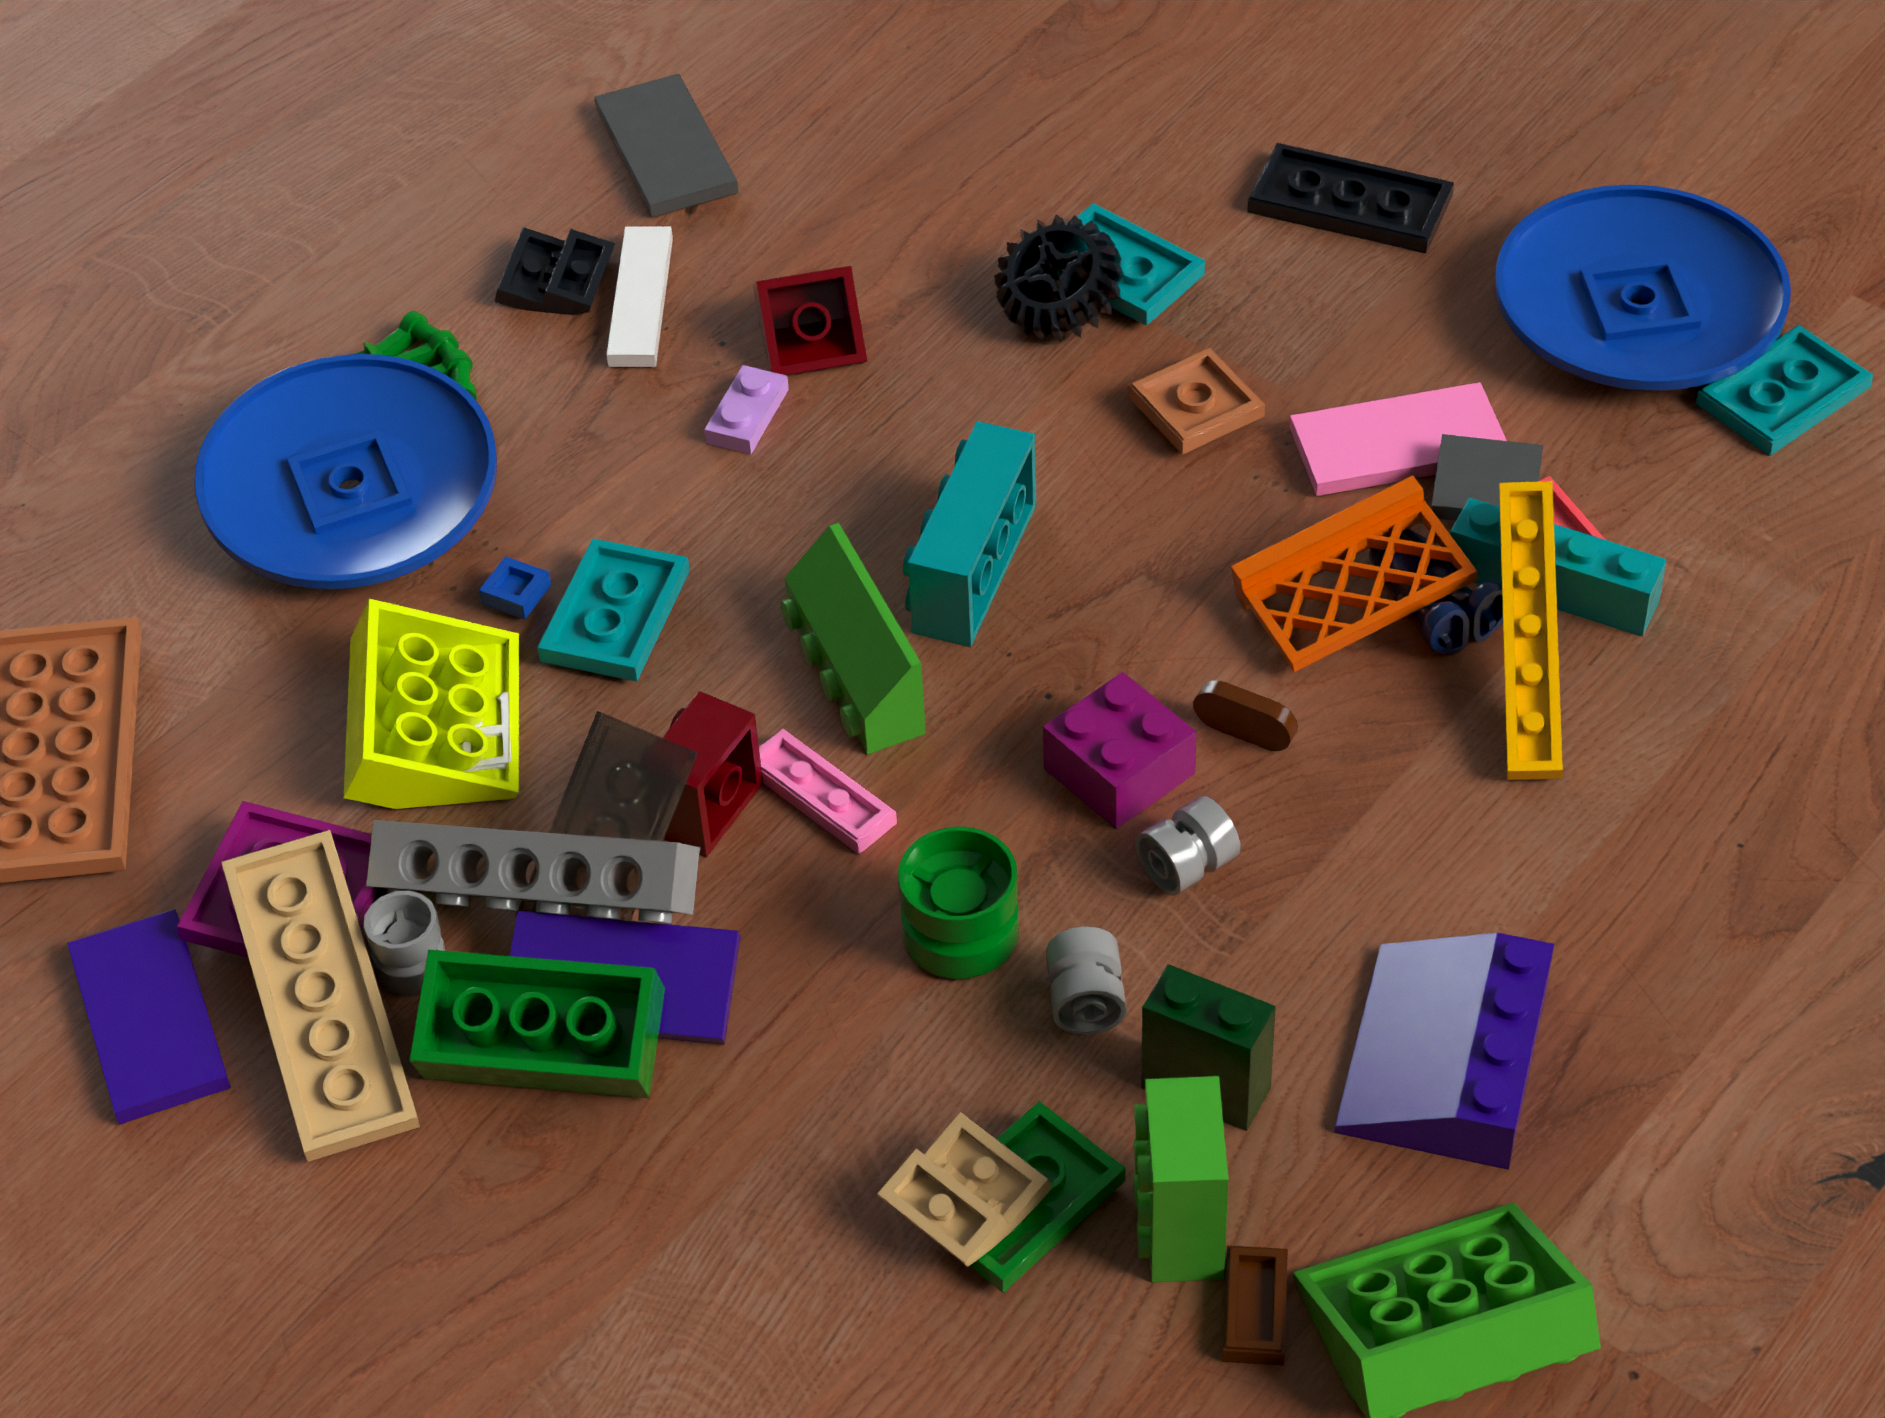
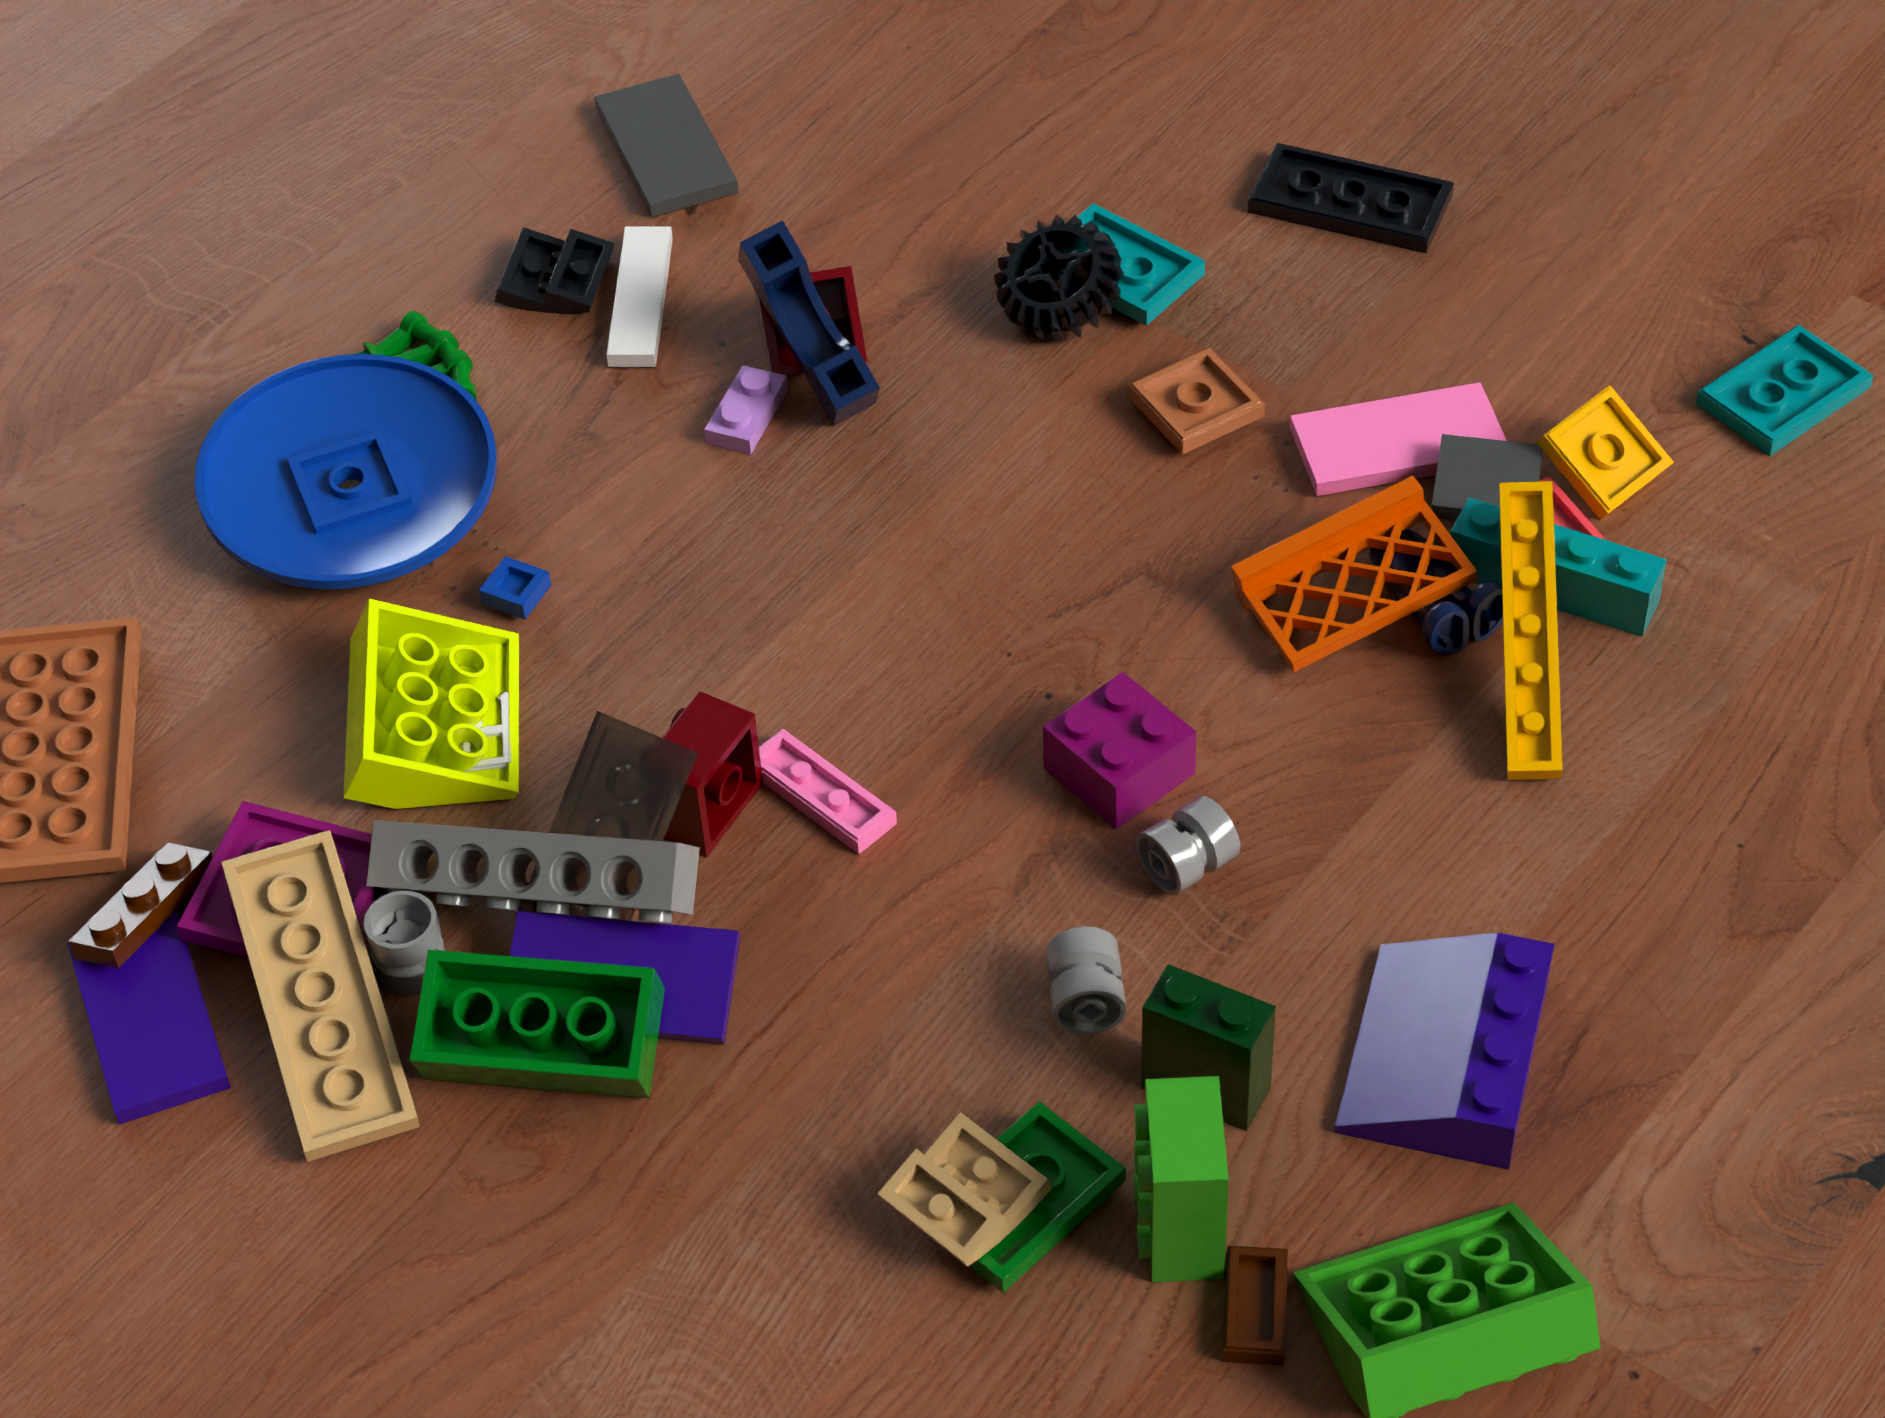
teal plate [537,538,690,682] -> none
bright green slope [780,523,926,755] -> none
green wheel [898,827,1019,979] -> none
teal brick [903,421,1037,647] -> none
reddish brown tile [1193,681,1298,751] -> none
blue dish [1495,185,1791,390] -> none
none -> reddish brown plate [69,843,213,969]
none -> dark blue arch [738,220,880,426]
none -> yellow tile [1536,385,1674,520]

